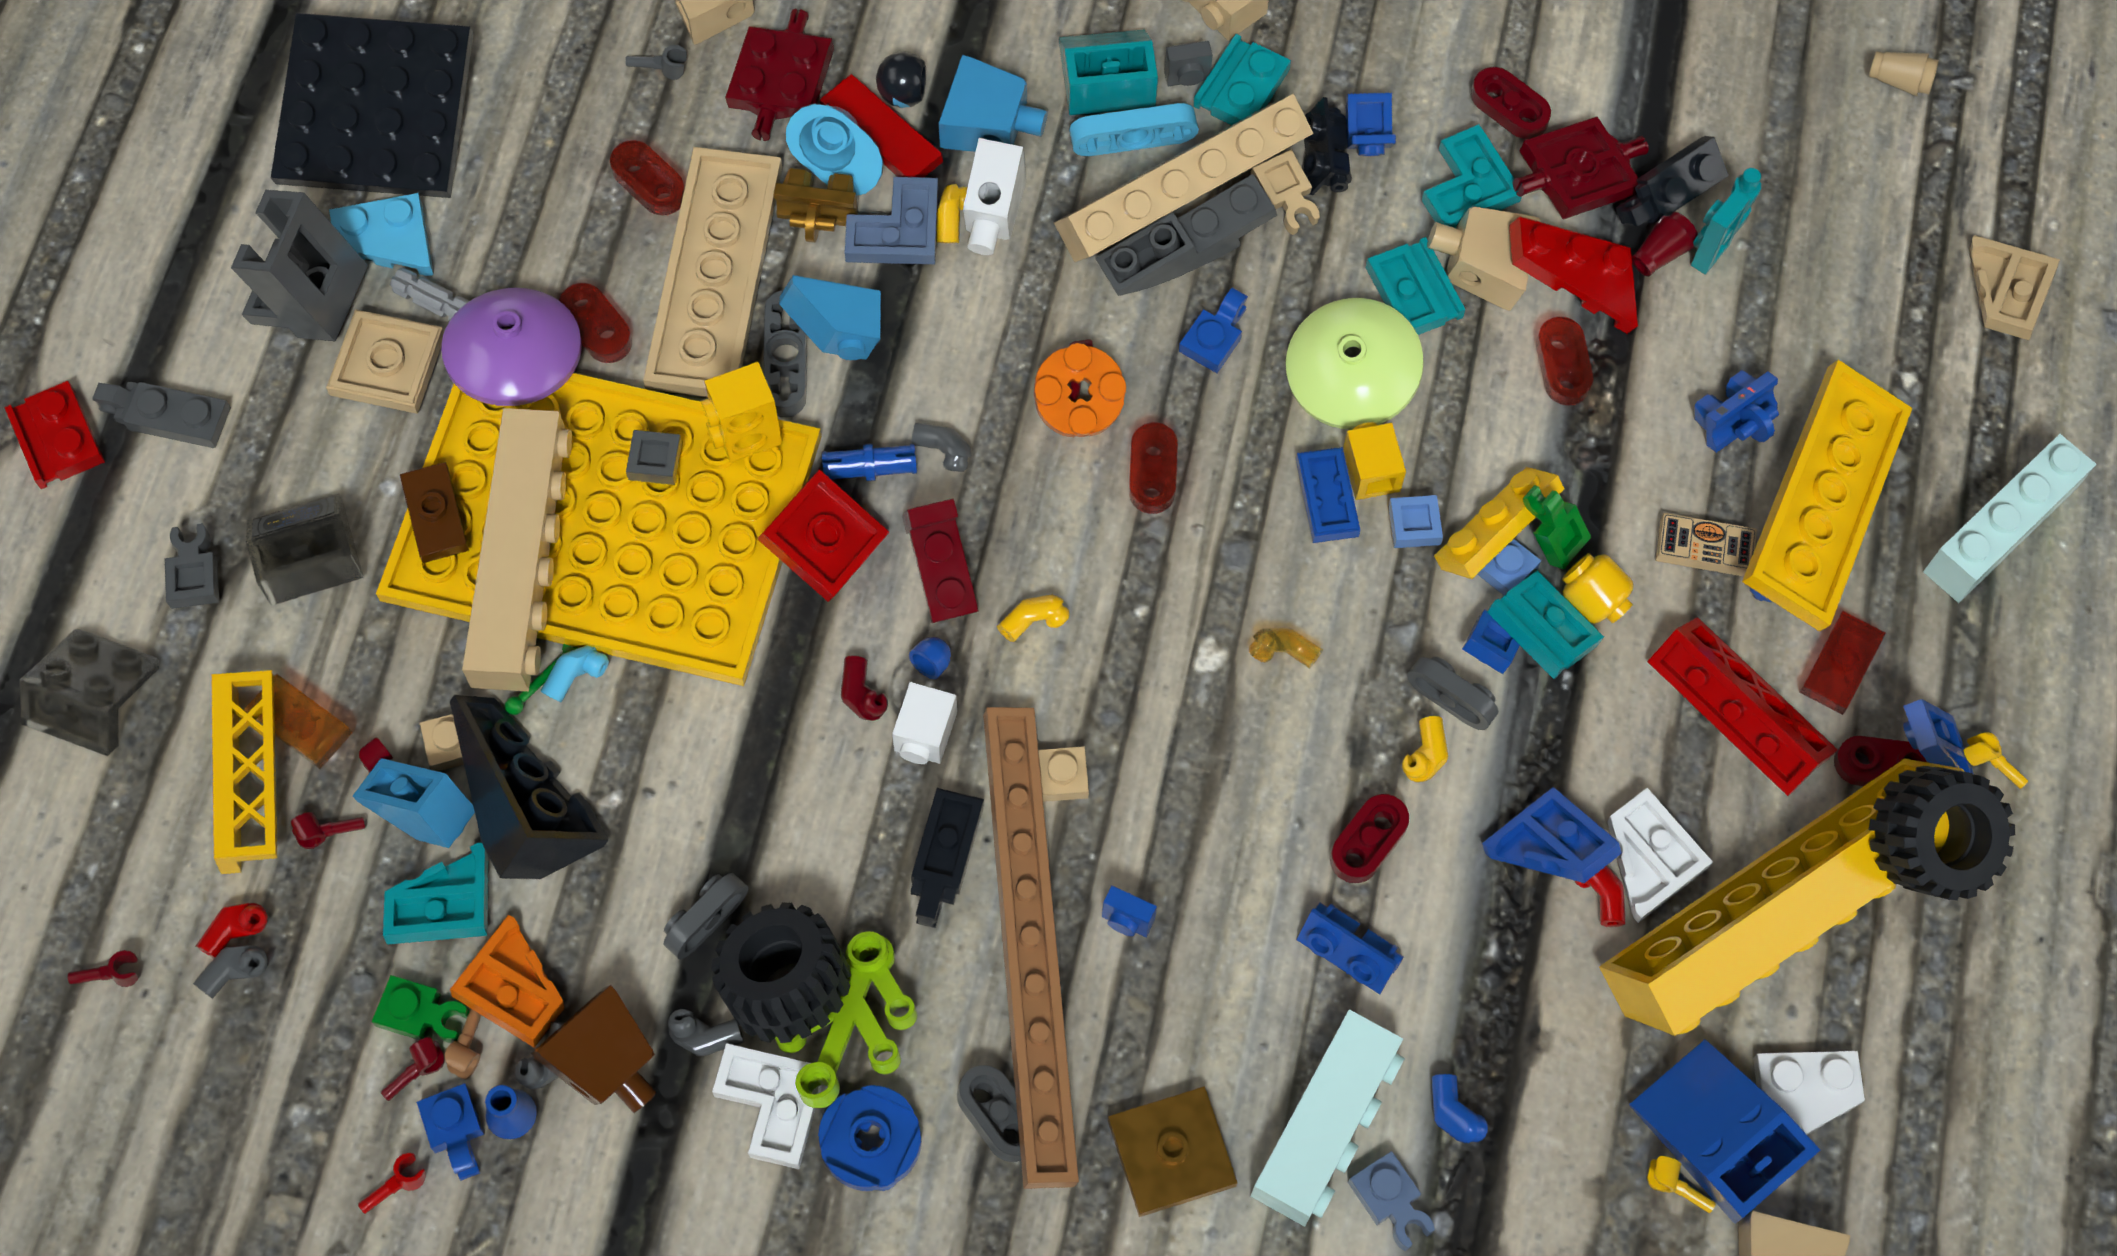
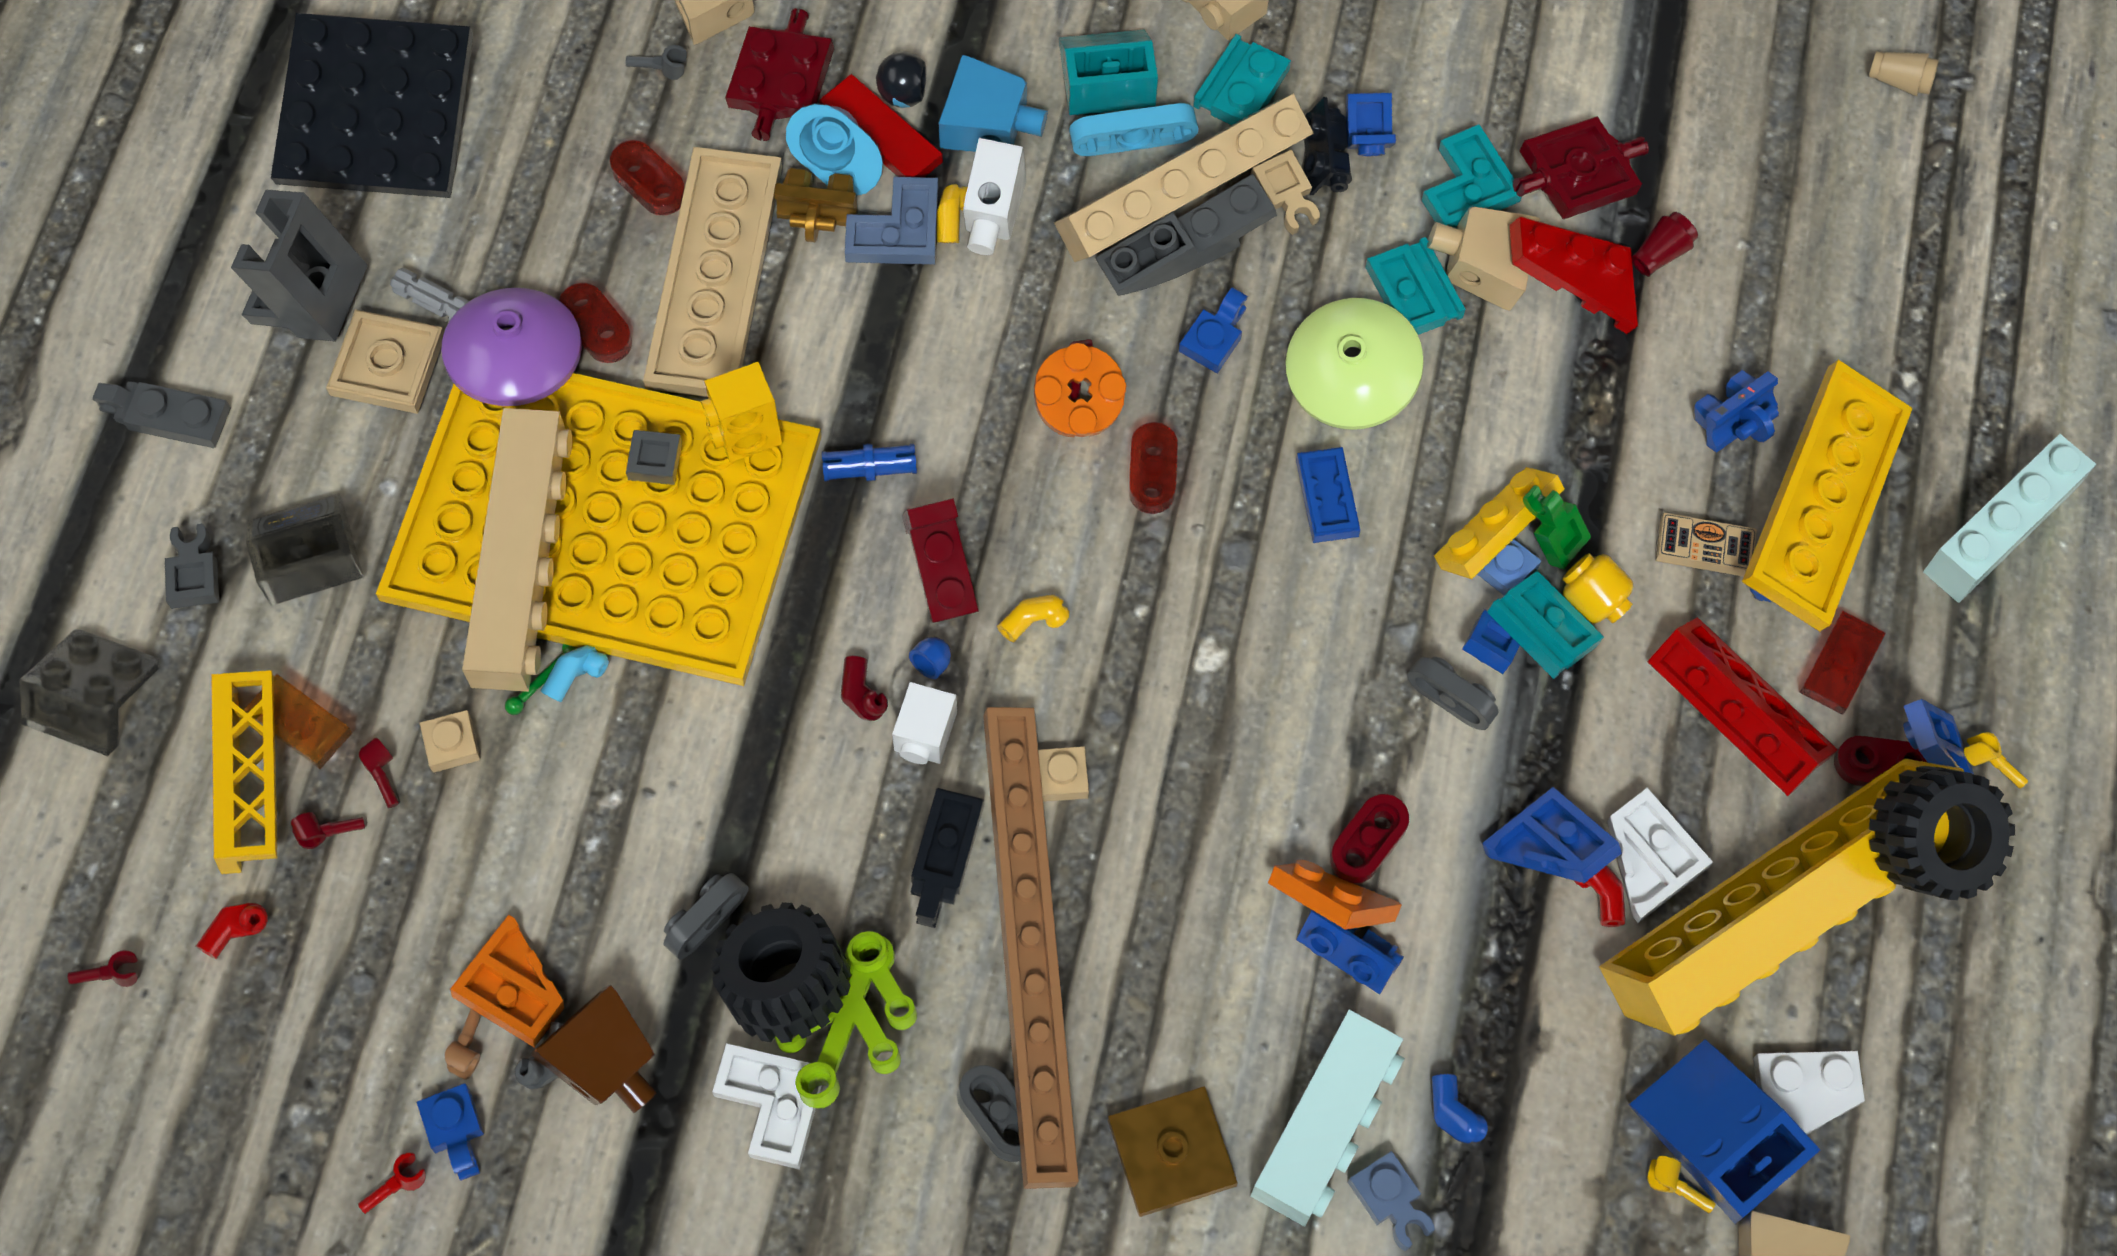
red plate [4,381,105,489] -> none
dark grey arm [193,945,268,999] -> none
medium azure wing [329,193,434,276] -> none
dark azure slope [353,758,475,848] -> none
green plate [371,975,469,1043] -> none
dark red hand [381,1037,444,1101] -> none
teal wing [383,842,489,945] -> none
reddish brown plate [400,462,469,563] -> none
black wedge [450,695,608,879] -> none
blue cone [485,1085,537,1139] -> none
dark grey arm [668,1009,744,1056] -> none
red plate [757,469,889,602] -> none
dark grey beam [764,290,807,418] -> none
dark azure slope [779,275,881,360] -> none
blue plate [818,1085,922,1191] -> none
dark grey arm [912,423,972,472] -> none
blue plate [1102,885,1157,938] -> none
dark grey plate [1164,41,1213,87] -> none
clear yellow arm [1249,628,1323,669] -> none
yellow brick [1343,422,1406,500] -> none
medium blue plate [1388,495,1443,548] -> none
yellow arm [1402,716,1449,782] -> none
dark red plate [1471,67,1551,139] -> none
clear red plate [1536,317,1593,406] -> none
black hinge [1616,136,1729,226] -> none
teal plate [1691,168,1761,275] -> none
tan wing [1969,235,2060,340] -> none
none -> orange wing [1268,859,1402,930]

